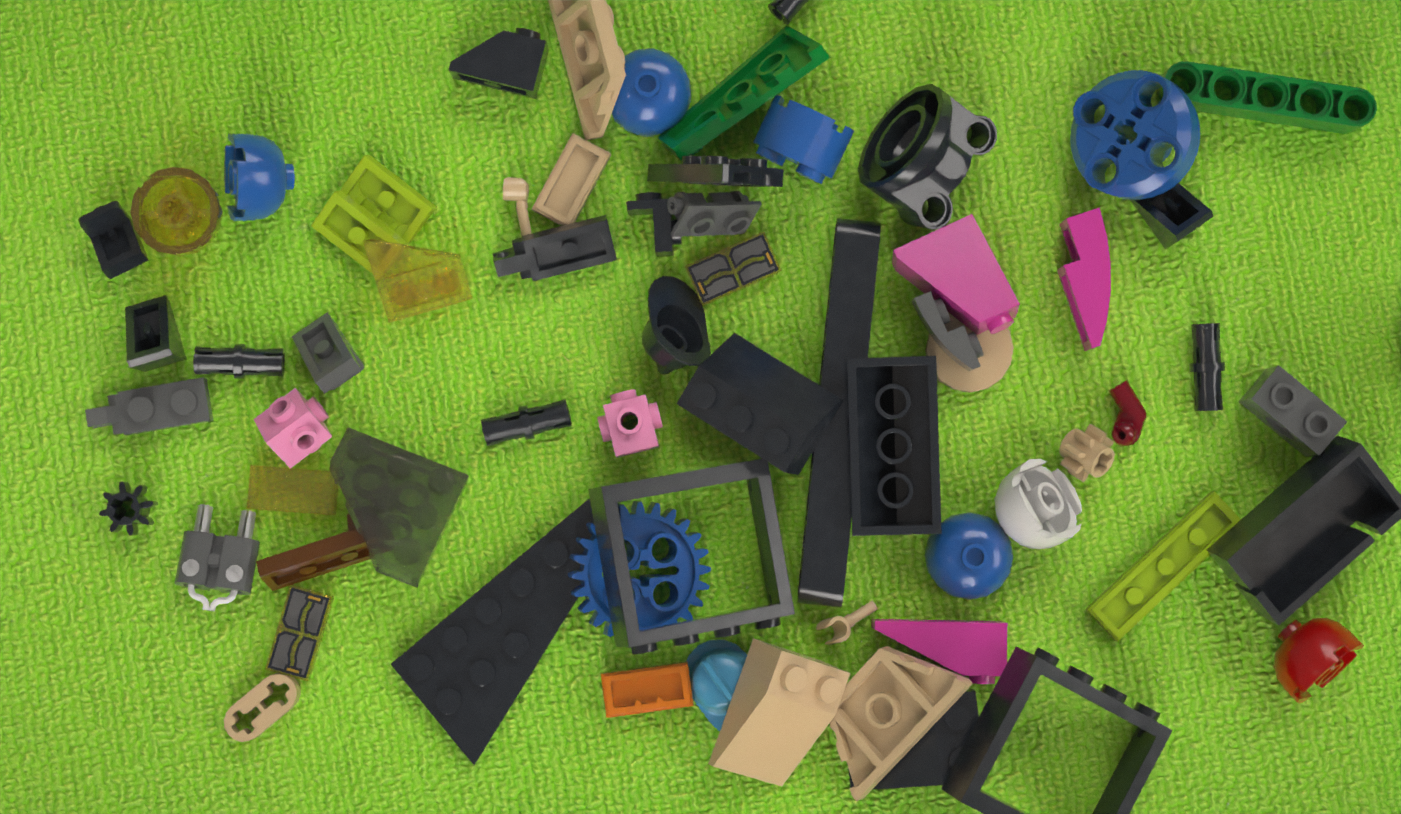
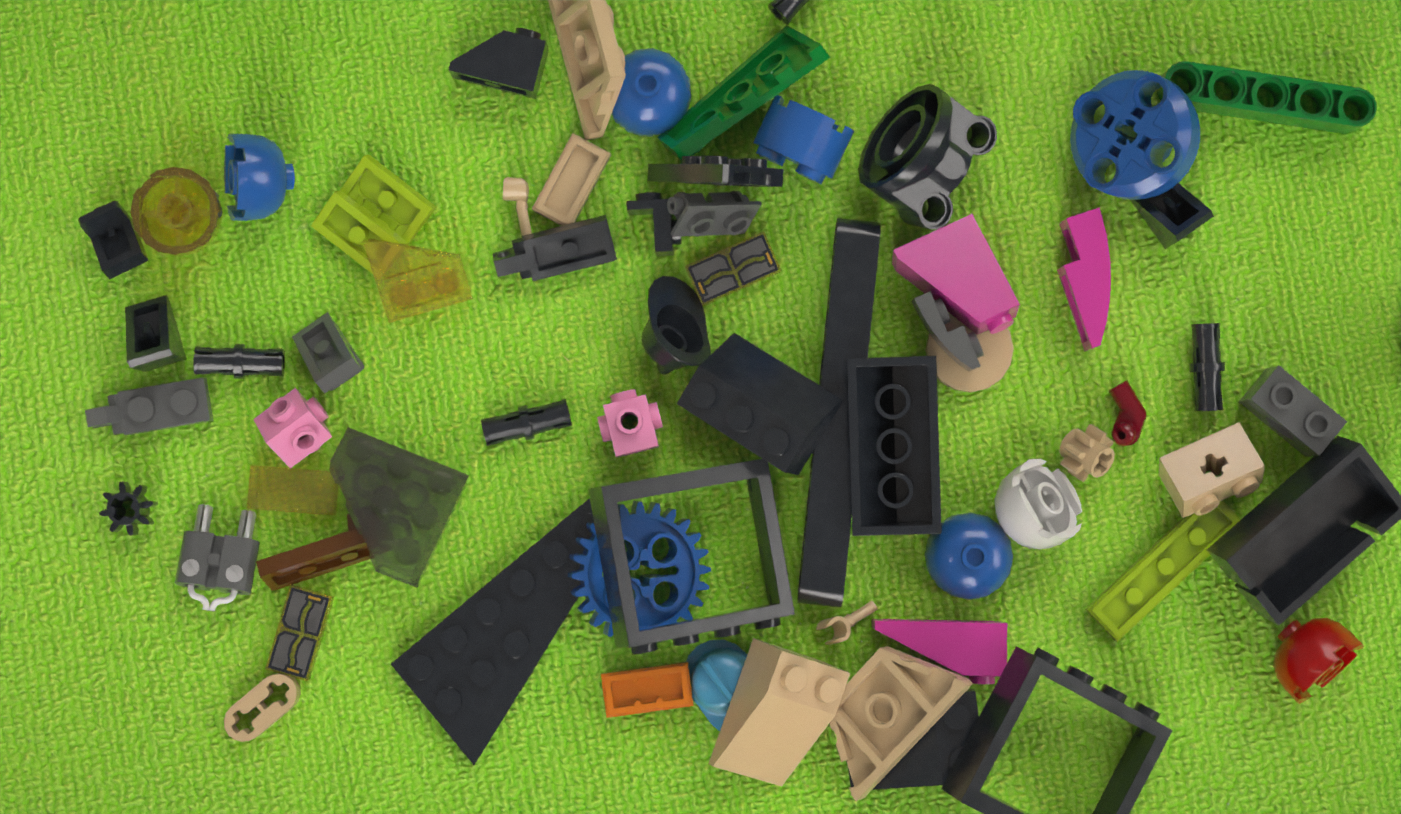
none -> tan brick [1159,422,1265,518]

